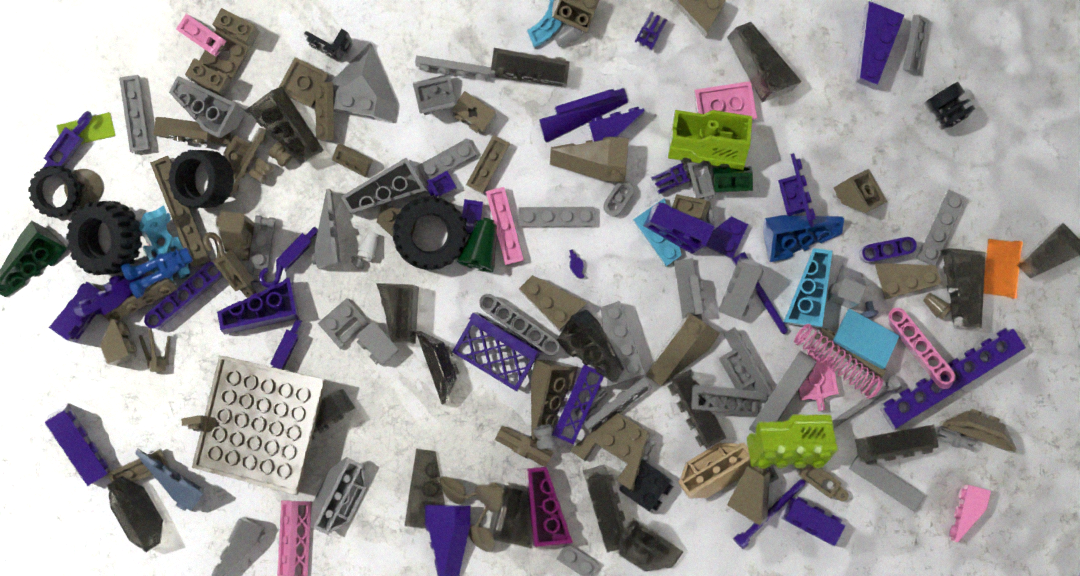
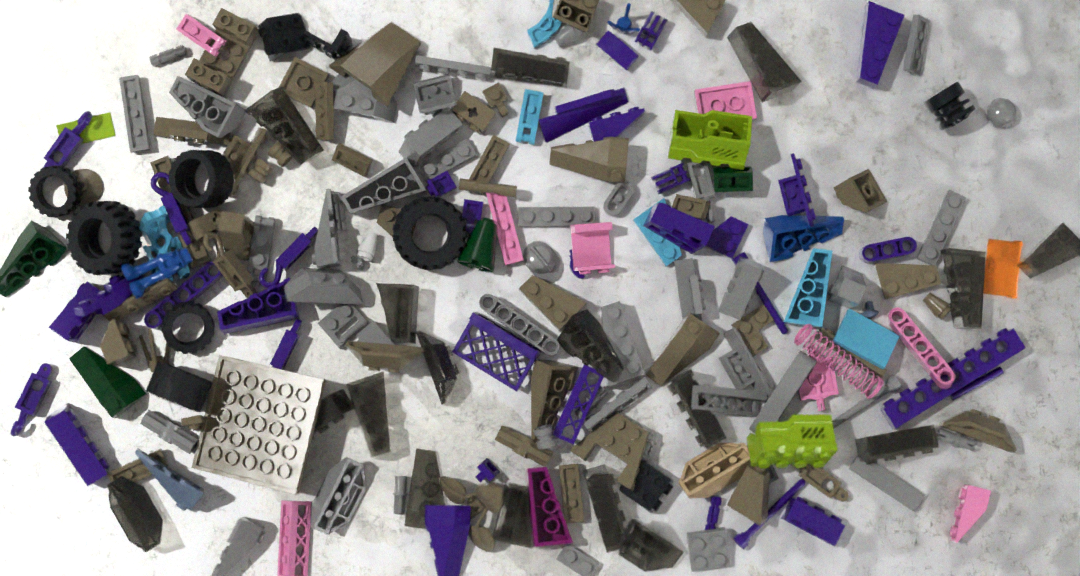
none -> dark purple piece [10,363,52,437]
none -> dark green wedge [69,346,147,418]
none -> light grey piece [140,410,198,454]
none -> black tyre [146,361,213,412]
none -> light grey axle [149,45,187,67]
none -> dark purple piece [150,172,192,245]
none -> black tyre [162,301,215,354]
none -> dark tan piece [187,210,221,241]
none -> black bracket [258,13,310,61]
none -> light grey wedge [284,268,363,305]
none -> dark tan wedge [329,22,421,108]
none -> light grey axle [332,193,347,231]
none -> dark tan wedge [346,341,426,373]
none -> clear smoke wedge [346,371,390,458]
none -> light grey axle [392,476,408,514]
none -> light grey wedge [399,109,463,169]
none -> dark tan piece [459,178,517,197]
none -> dark tan tile [466,496,485,520]
none -> dark purple tile [475,458,500,482]
none -> dark tan plate [482,82,509,118]
none -> medium azure plate [515,89,544,145]
none -> light grey piece [523,241,563,283]
none -> dark tan plate [559,464,584,523]
none -> bright pink panel [570,222,615,274]
none -> dark purple slope [596,30,639,71]
none -> blue plant [607,3,640,34]
none -> light grey plate [686,527,730,572]
none -> dark purple axle [705,496,722,530]
none -> dark tan plate [731,304,774,357]
none -> dark purple bar [950,367,1004,401]
none -> light grey hair [987,98,1016,129]

